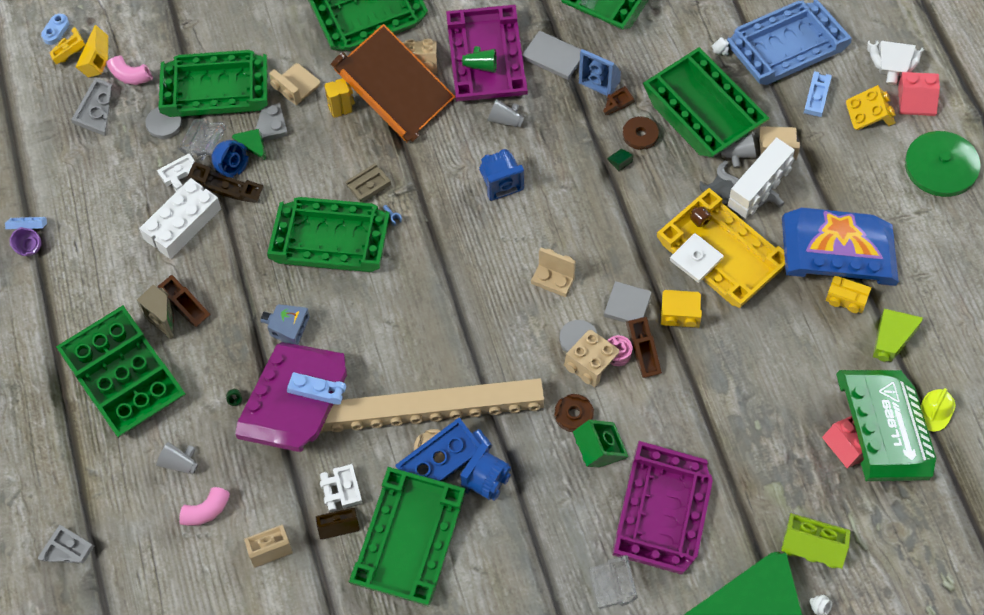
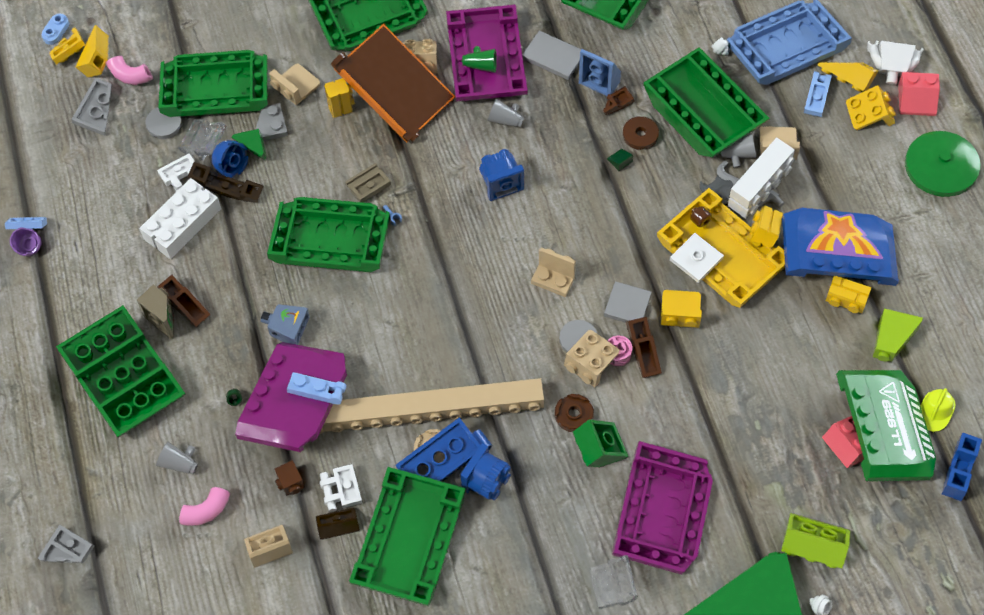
none -> reddish brown brick [274,460,305,496]
none -> yellow brick [750,205,783,248]
none -> yellow slope [818,62,878,92]
none -> blue arch [941,432,982,501]

